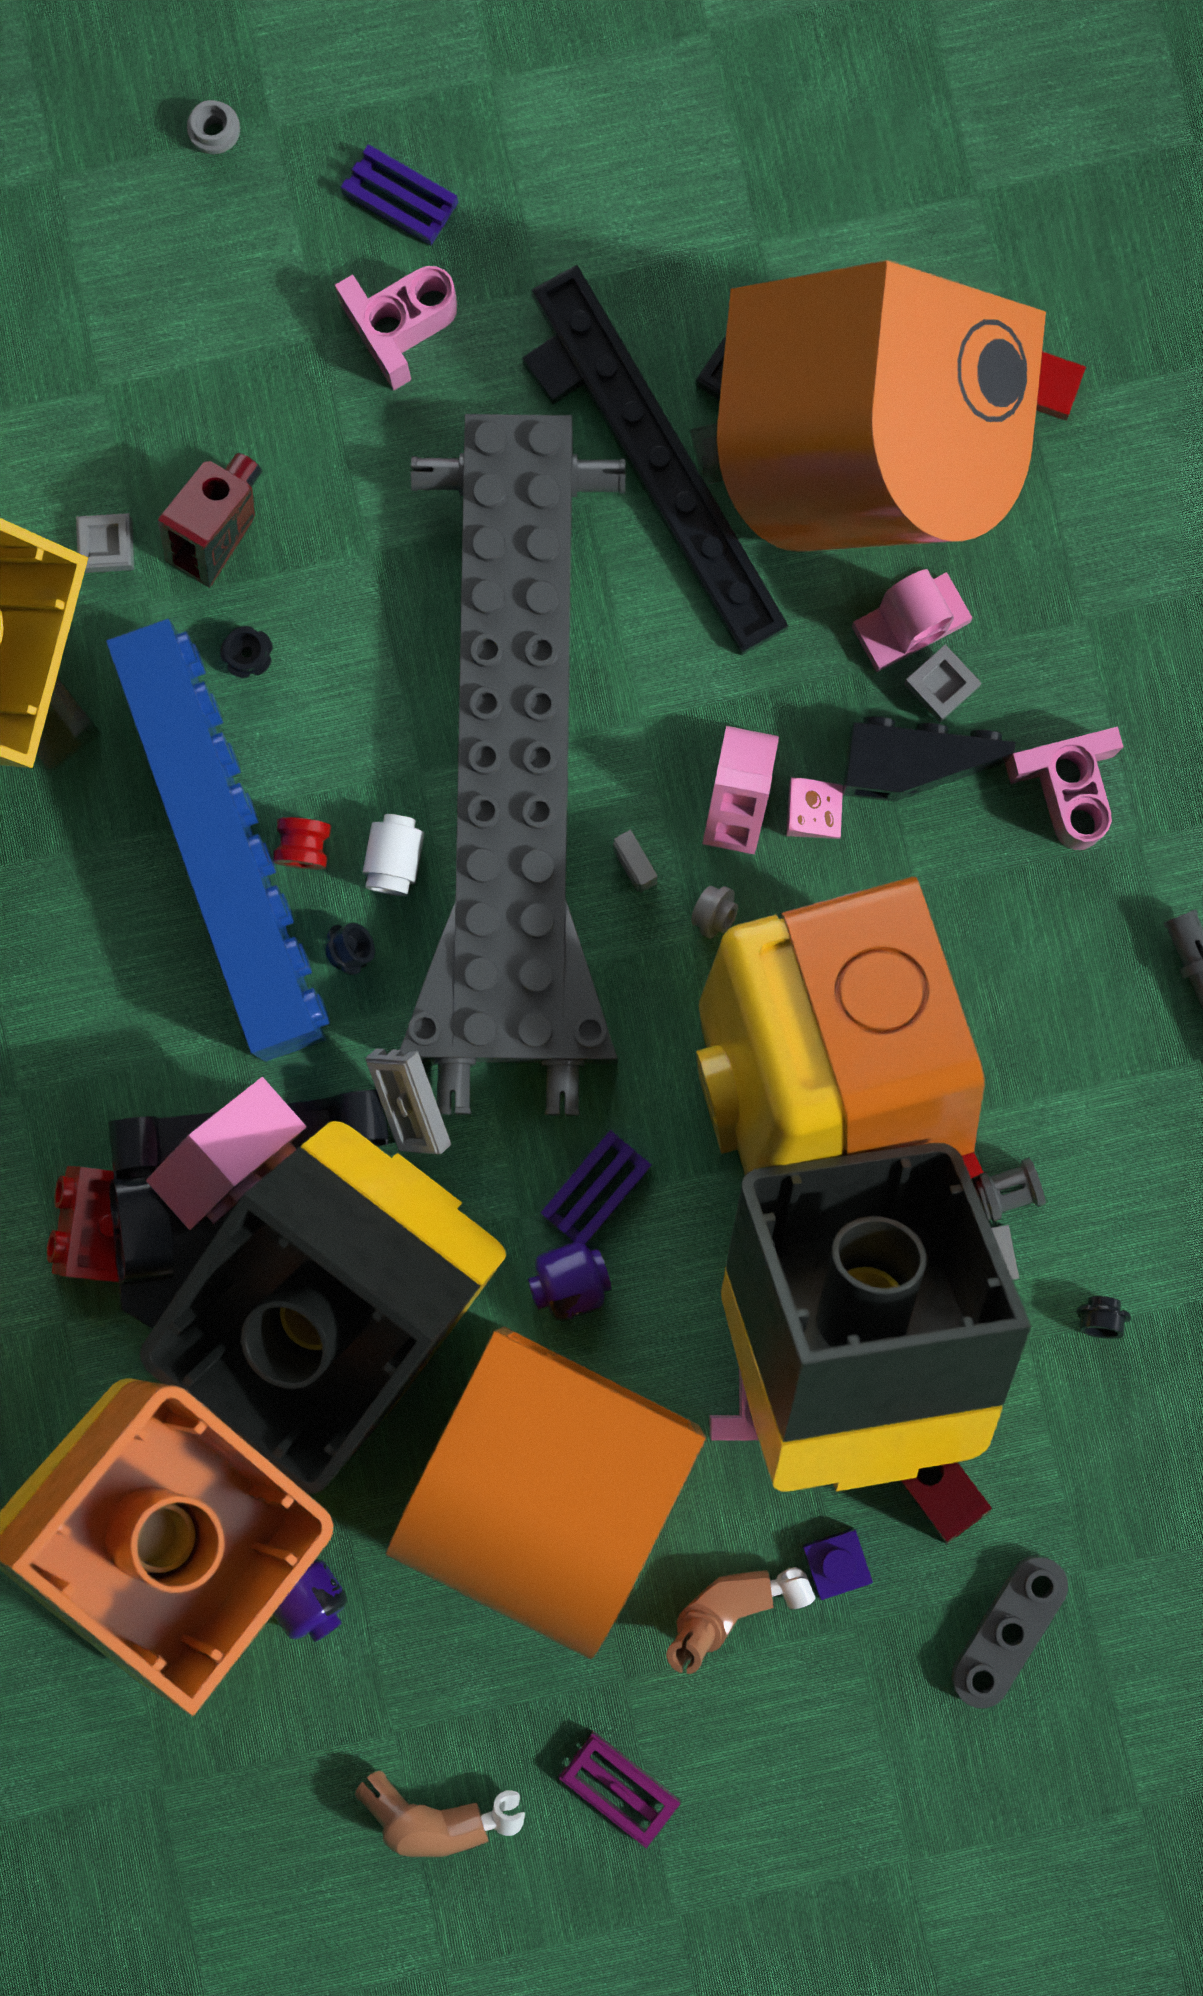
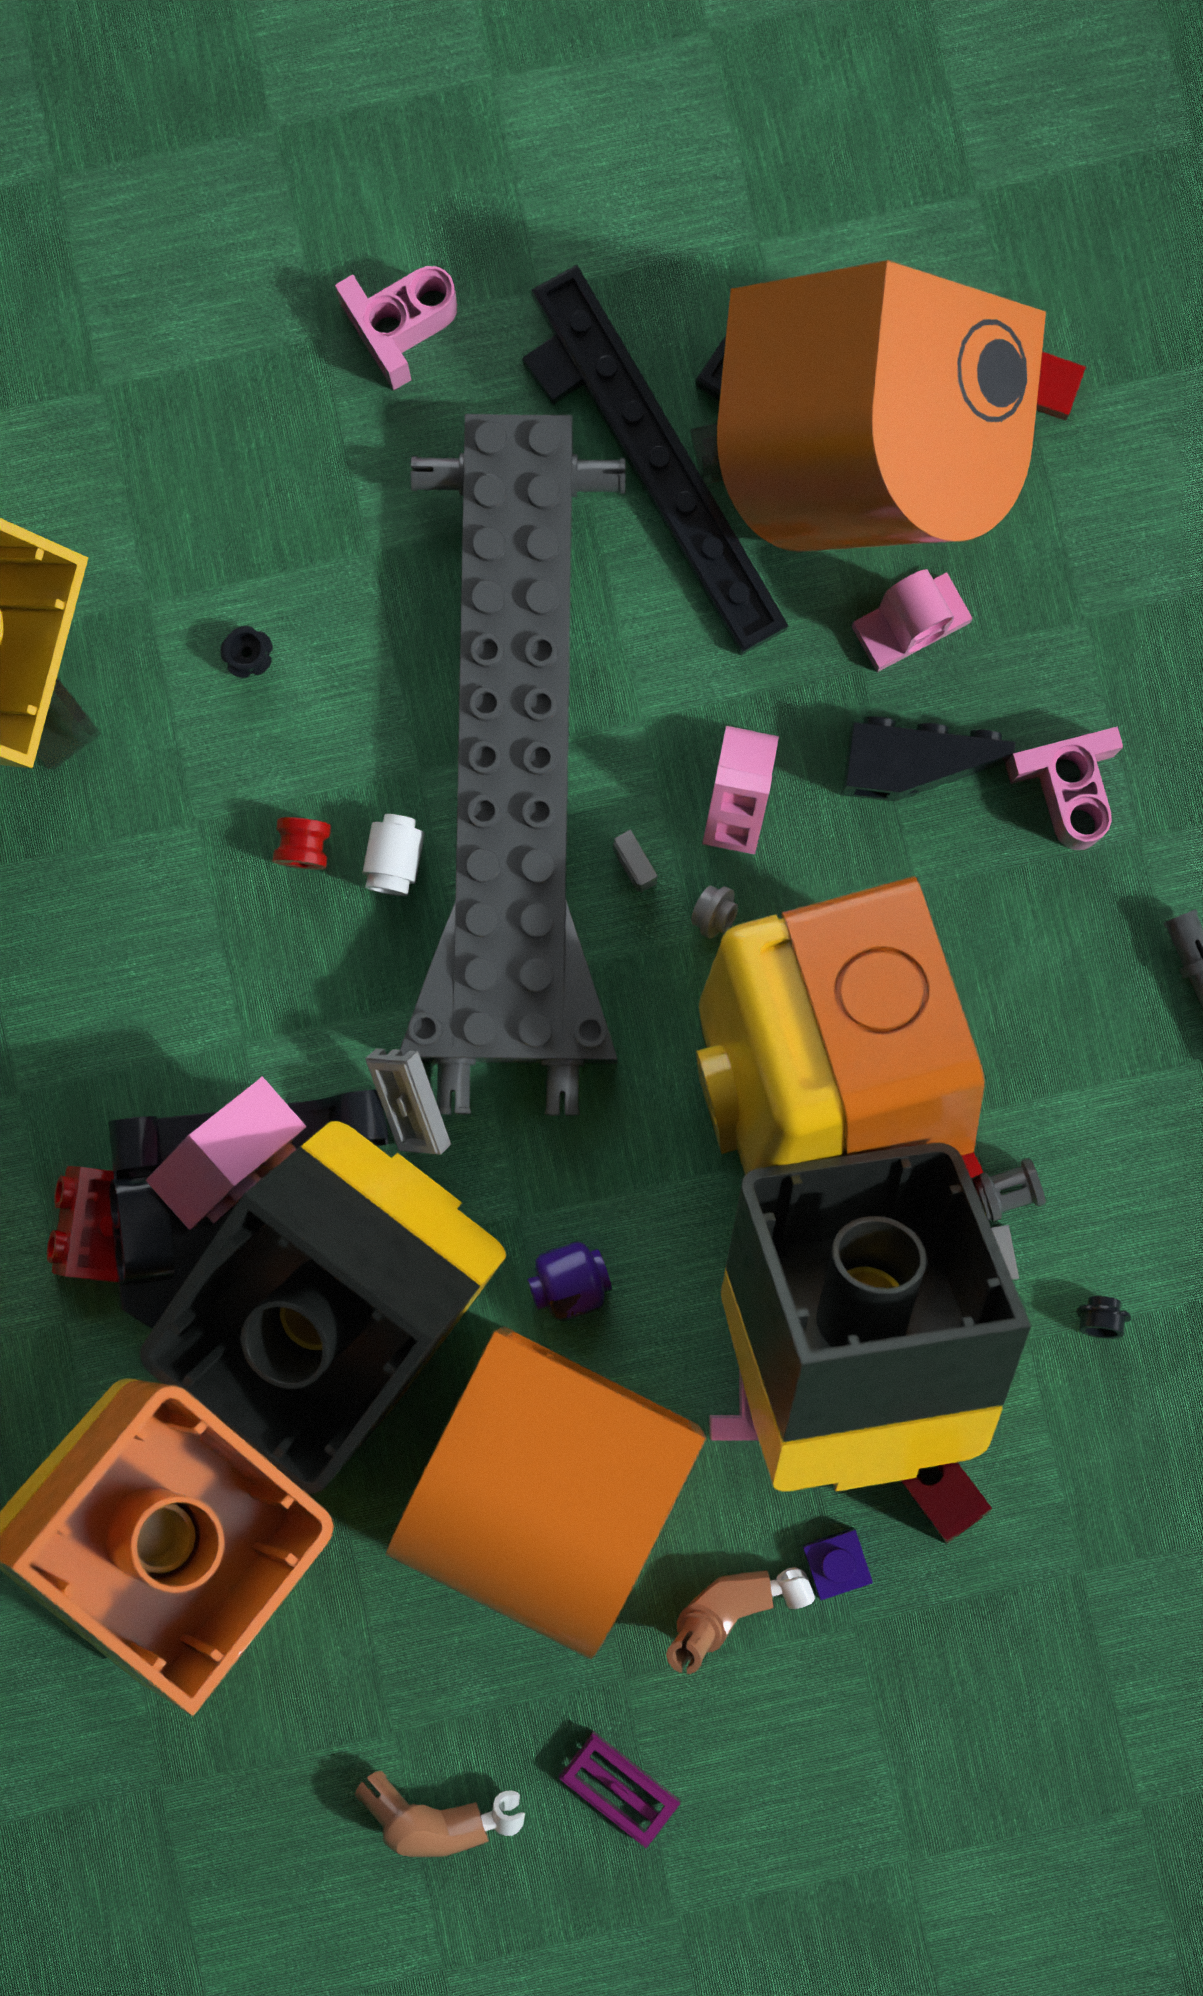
light grey tile [76,513,134,573] -> none
blue brick [106,619,330,1062] -> none
dark red torso [158,453,262,588] -> none
light grey plate [187,100,240,154] -> none
dark purple head [273,1559,347,1643] -> none
black plate [325,923,375,975] -> none
dark purple tile [341,144,458,246] -> none
dark purple tile [540,1130,652,1244] -> none
bright pink slope [787,778,843,839] -> none
light grey plate [904,644,982,723] -> none
dark grey plate [951,1555,1068,1708] -> none

